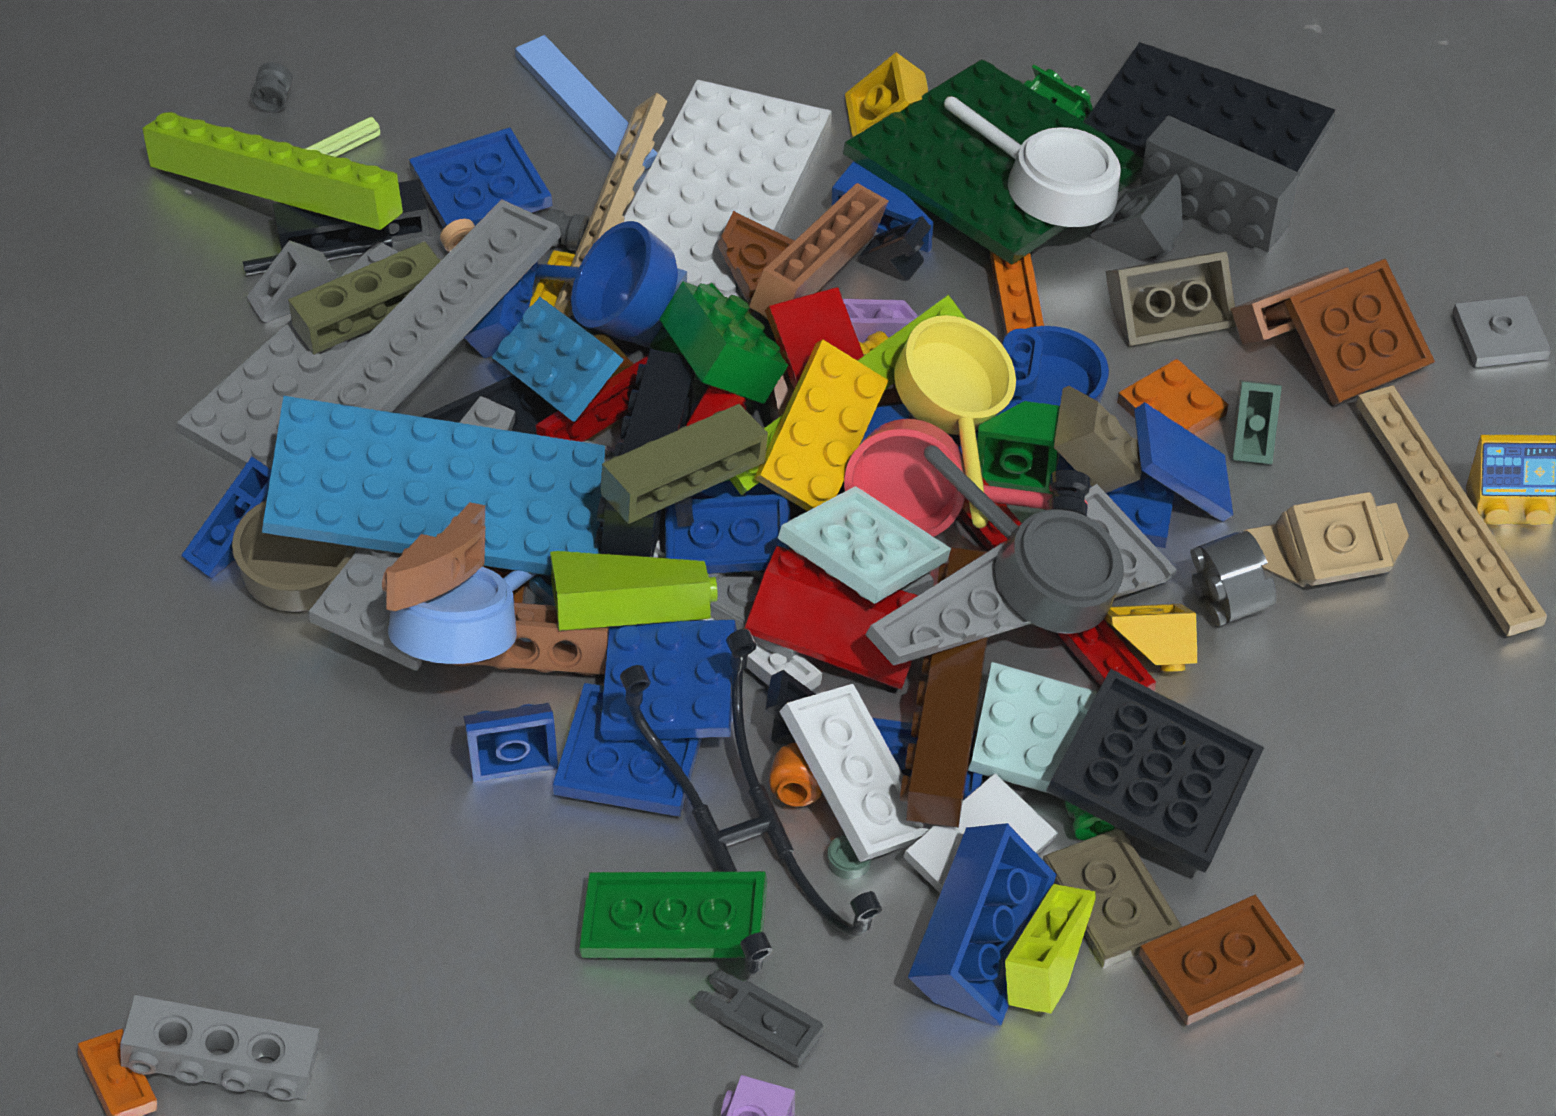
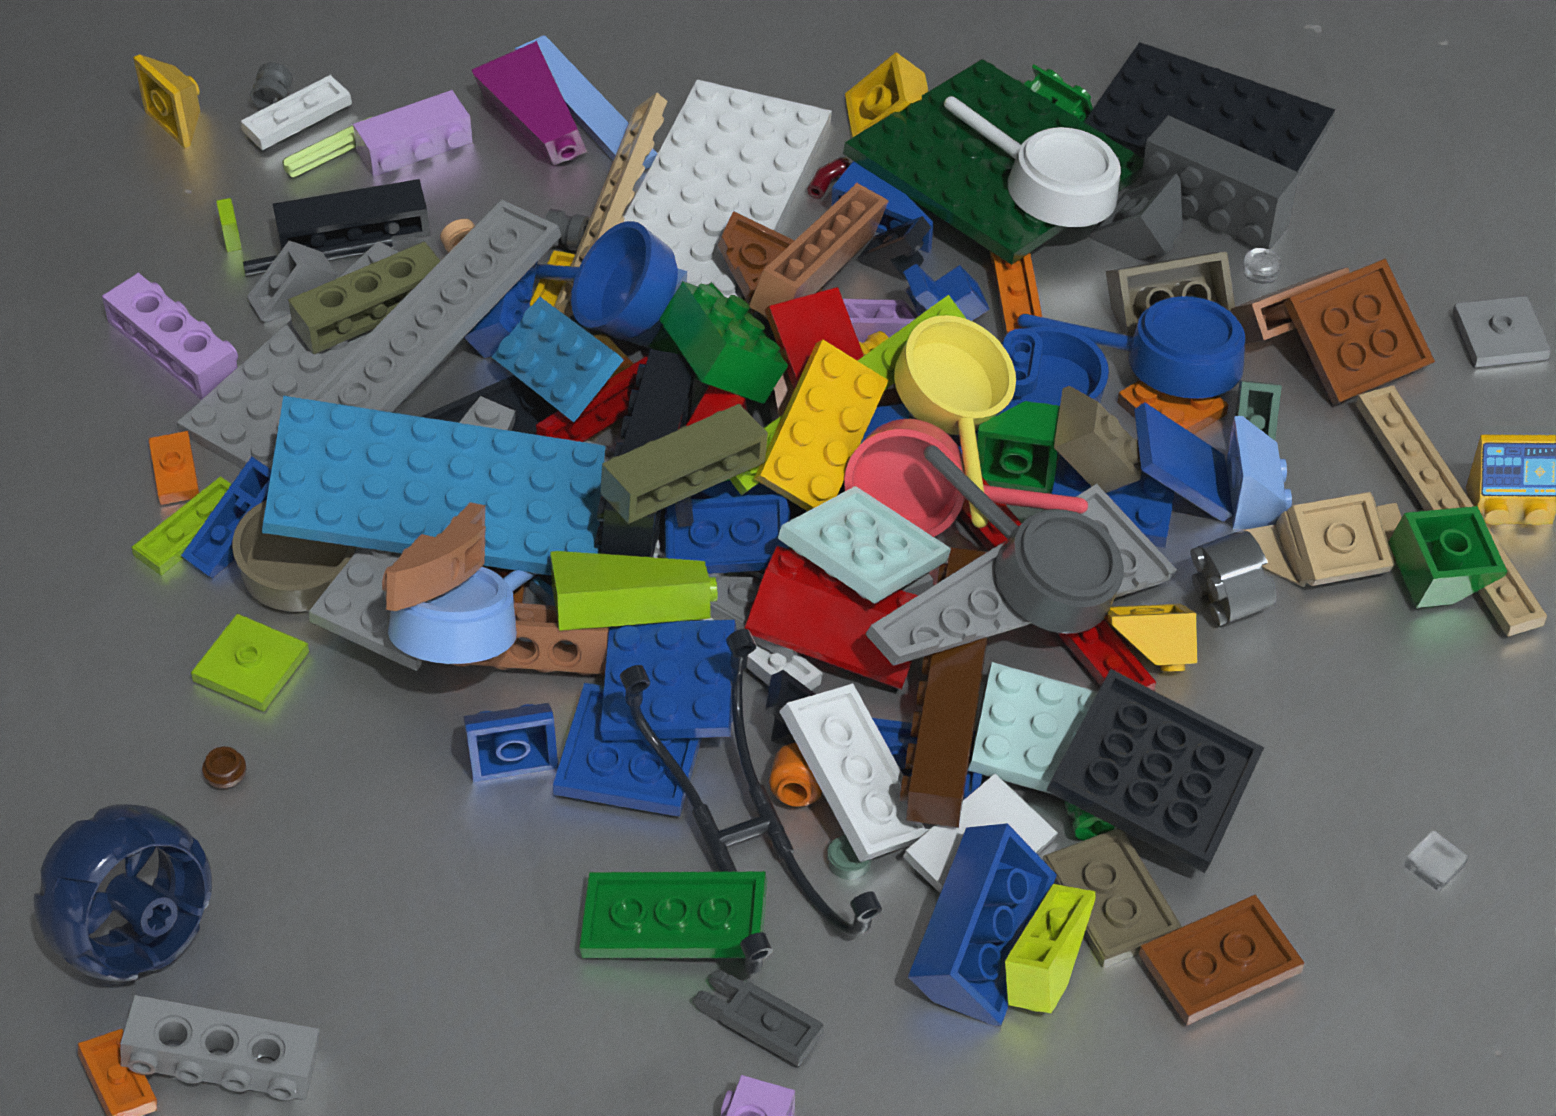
lime brick [142,112,403,230] -> none
blue plate [409,127,553,228] -> none
black wheel [1046,470,1091,516] -> none
none -> dark blue wheel [34,804,212,982]
none -> lavender brick [102,273,238,400]
none -> lime tile [131,476,231,576]
none -> yellow slope [133,54,200,149]
none -> orange plate [149,431,200,505]
none -> lime plate [191,614,309,712]
none -> reddish brown plate [202,746,247,788]
none -> lime tile [216,198,242,252]
none -> white plate [241,75,352,150]
none -> lavender brick [353,90,473,177]
none -> magenta slope [472,41,587,166]
none -> dark red arm [807,157,850,199]
none -> blue brick [904,264,990,321]
none -> blue piece [1017,296,1245,398]
none -> light blue slope [1226,416,1292,529]
none -> clear tile [1242,248,1282,284]
none -> green slope [1388,506,1508,608]
none -> clear tile [1404,831,1469,892]

